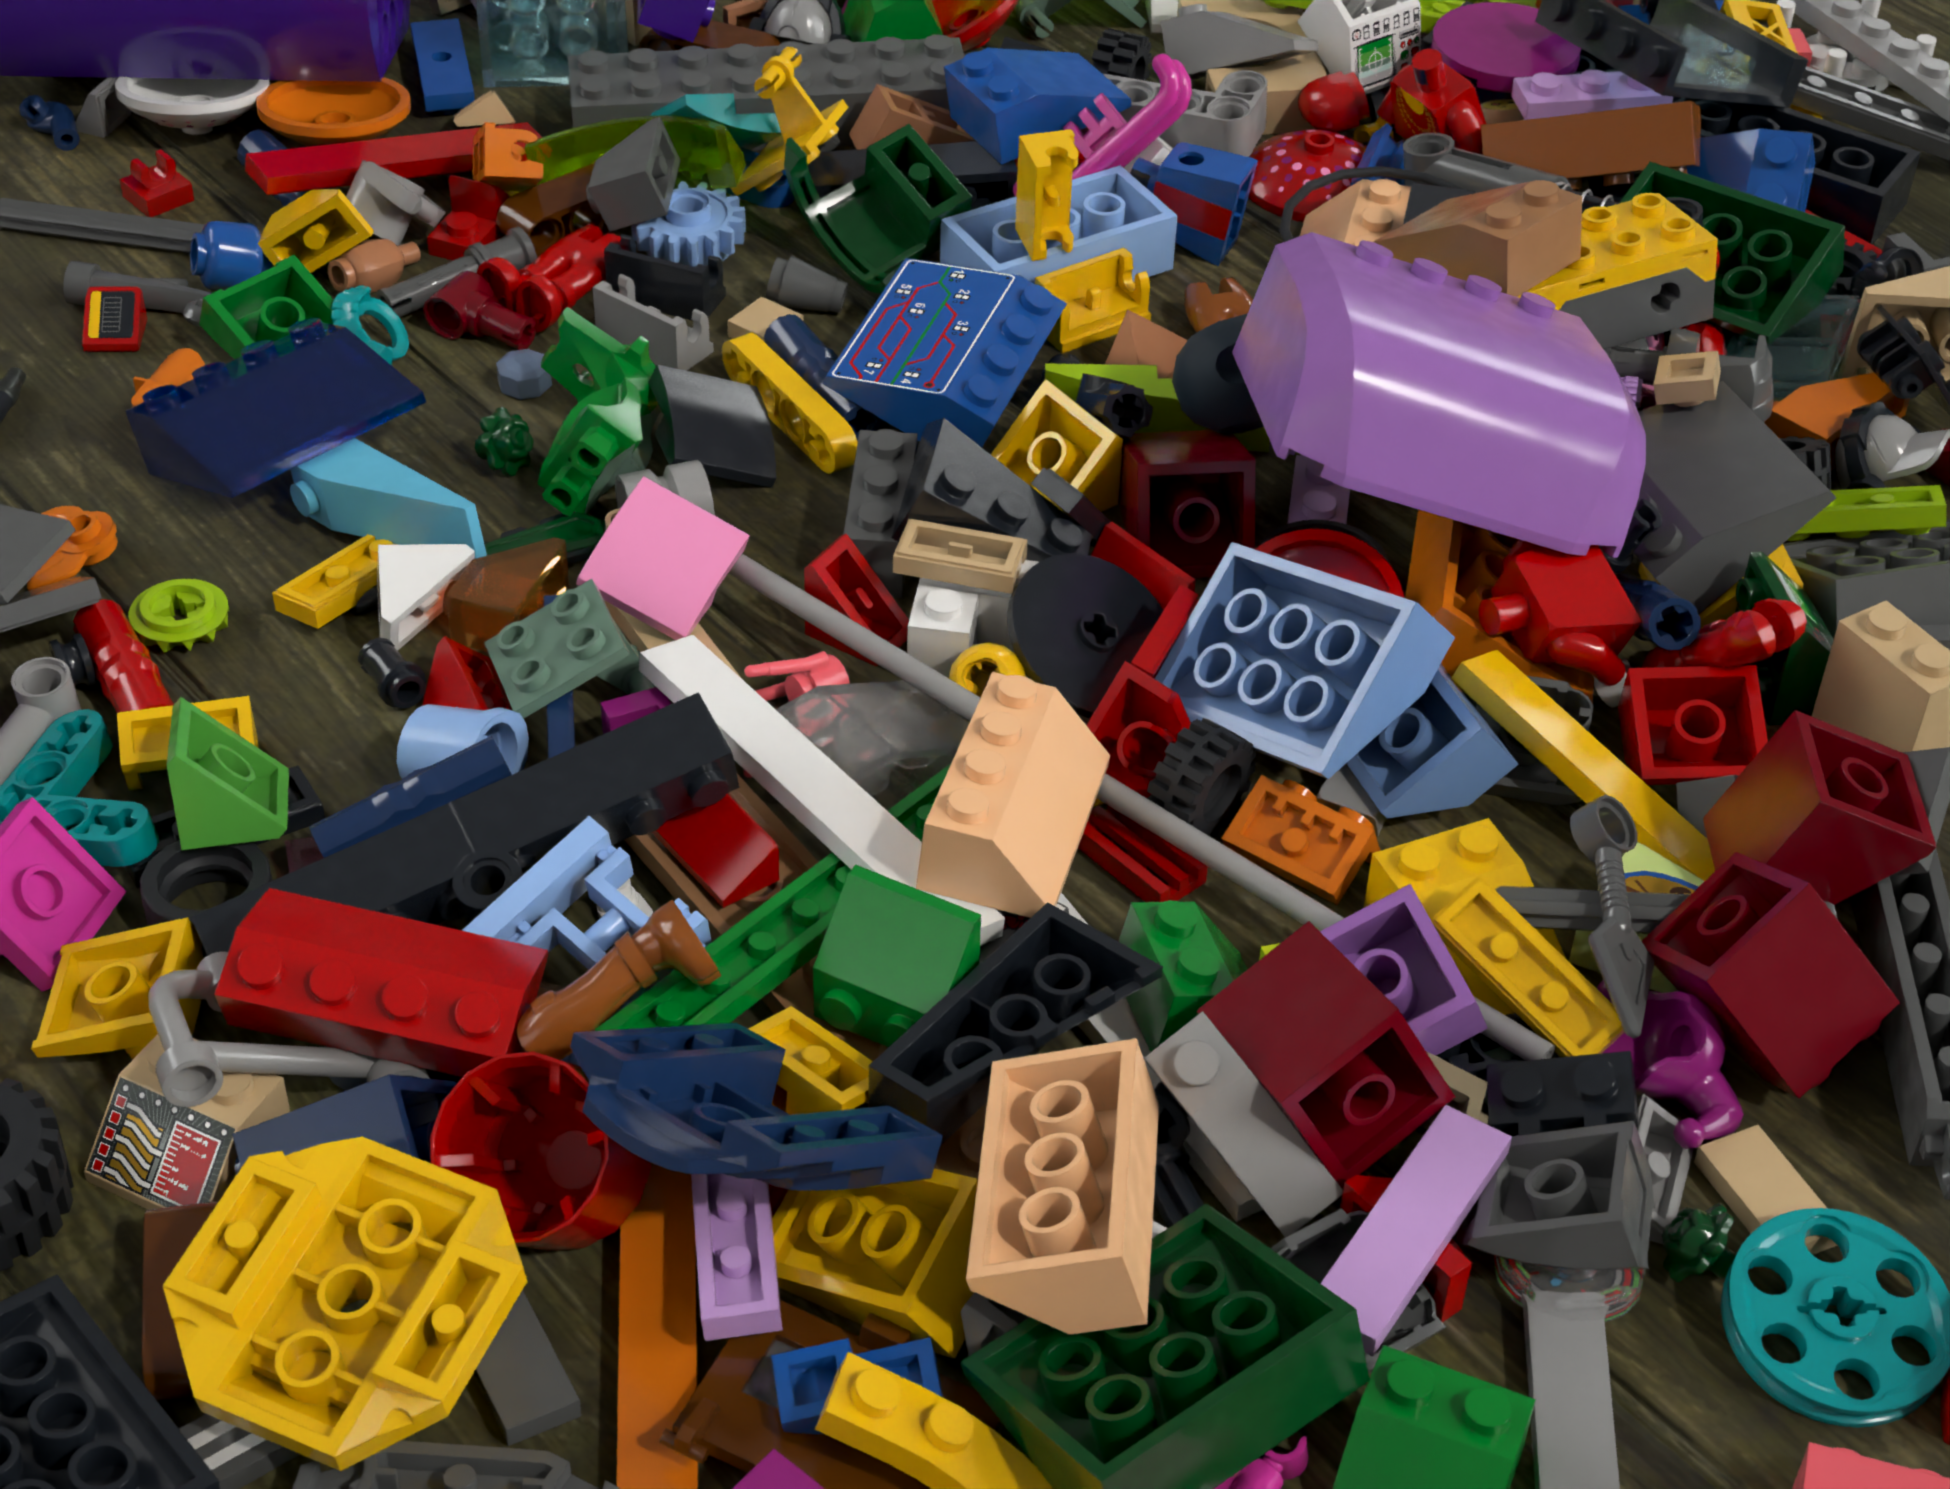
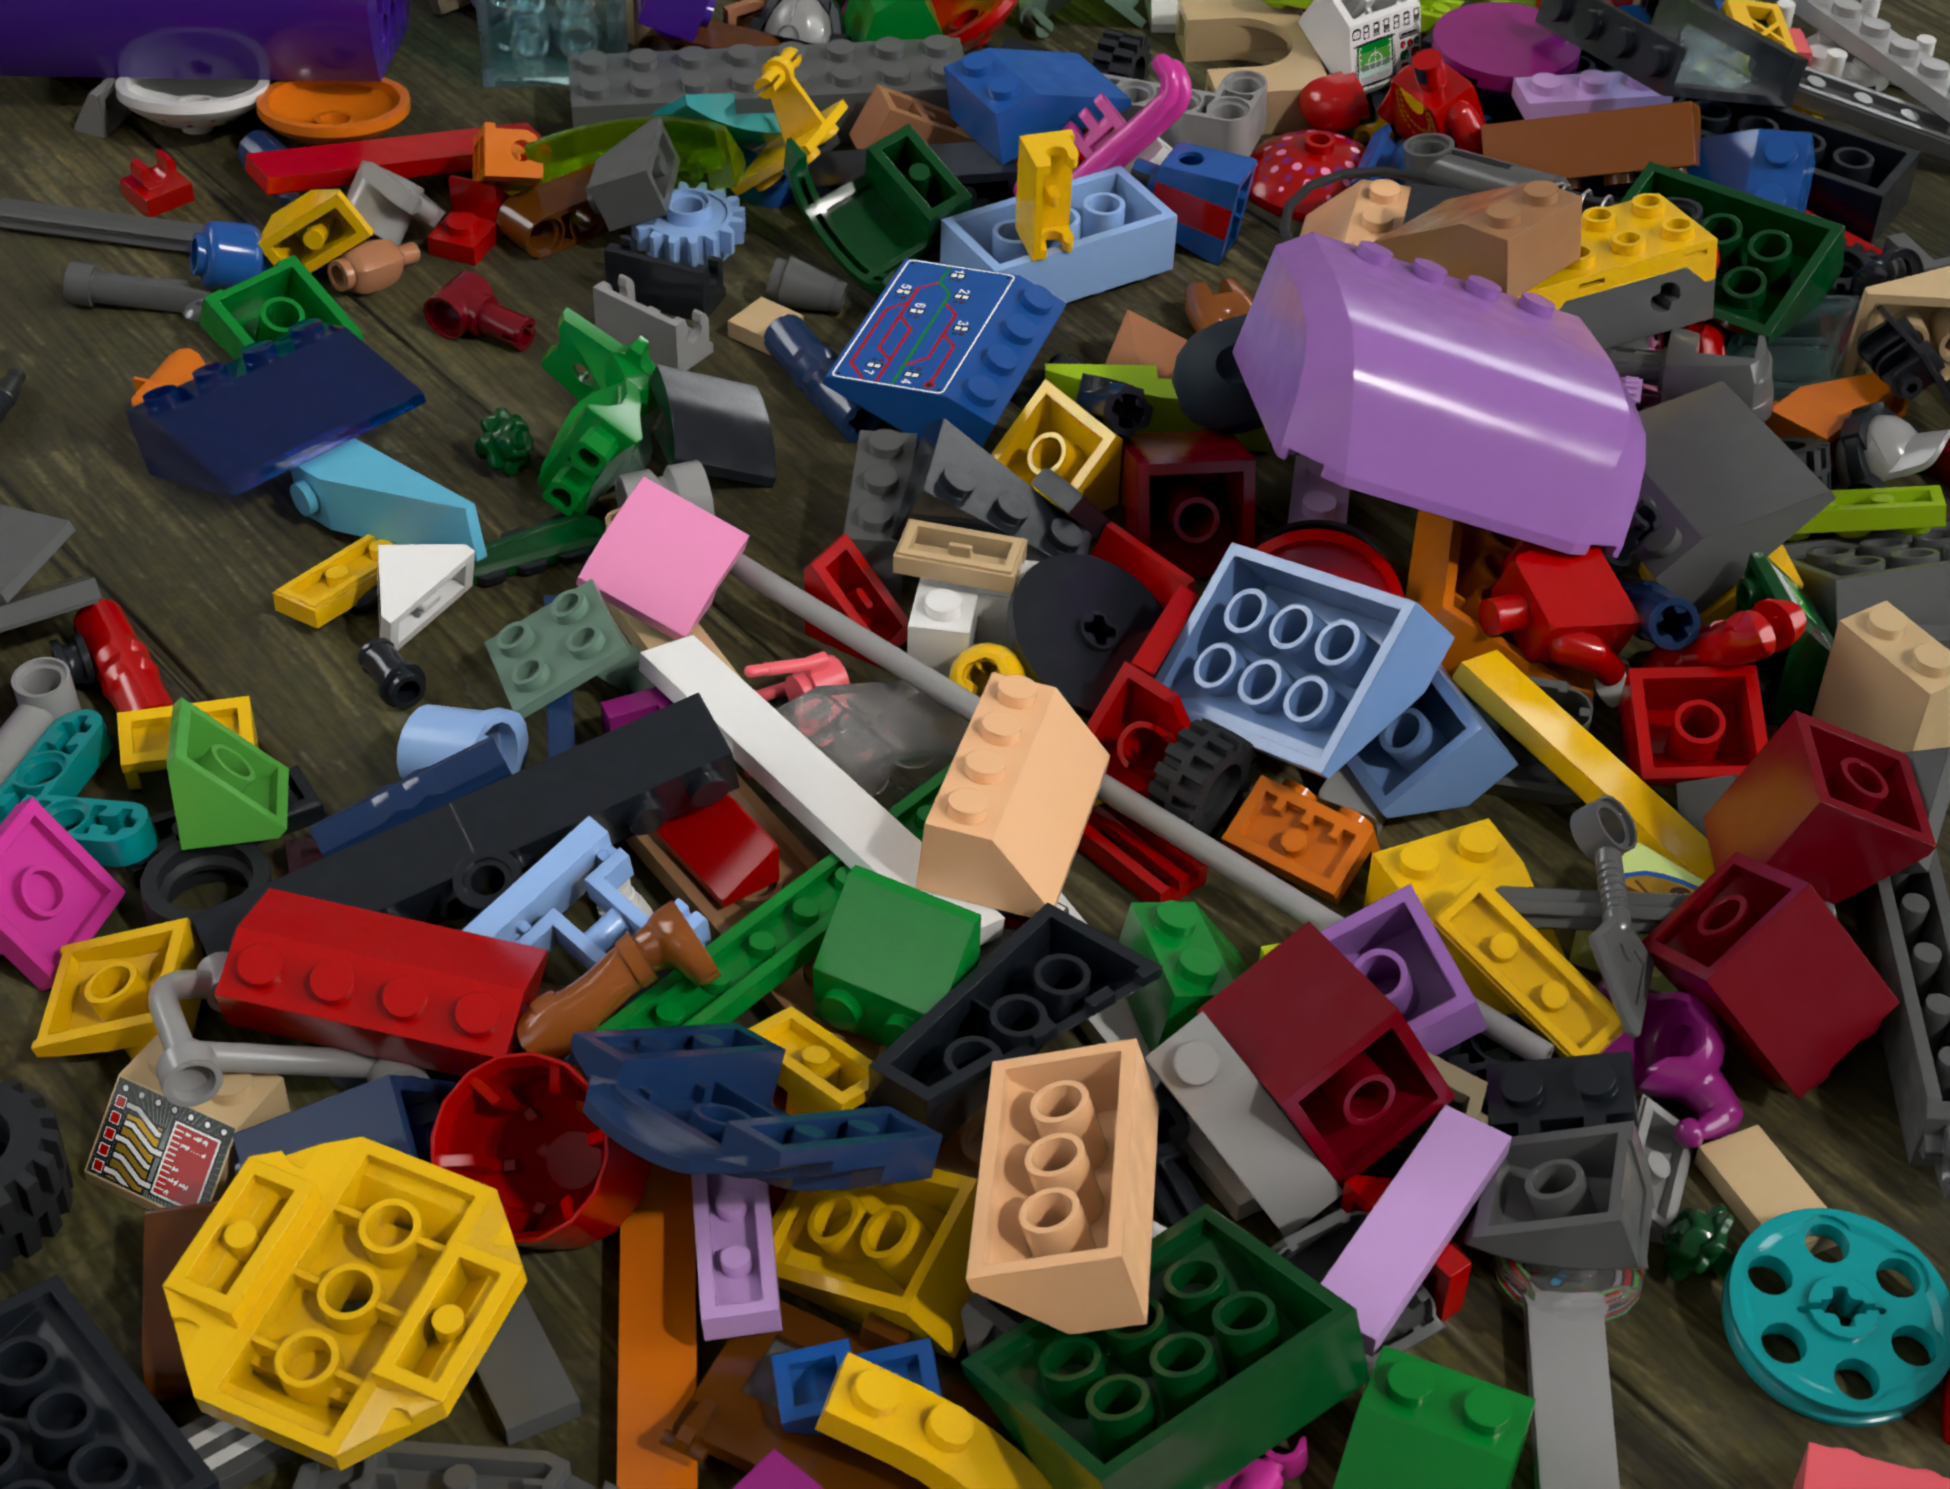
dark blue arm [19,95,80,151] -> none
orange plate [27,506,118,591] -> none
slope [82,286,148,352] -> none
lime gear [128,579,229,653] -> none
teal piece [331,285,409,370] -> none
dark grey pin [377,226,537,318] -> none
blue tile [410,18,475,115] -> none
red slope [422,636,530,736] -> none
clear orange slope [443,537,569,652] -> none
tan slope [453,89,516,127] -> none
red piece [477,223,621,333] -> none
sand blue tile [496,349,552,400] -> none
yellow beam [722,332,858,474] -> none
yellow hinge [1035,247,1151,354] -> none
light grey slope [1161,4,1319,80] -> none
tan tile [1480,99,1524,124] -> none
tan plate [1653,351,1721,407] -> none

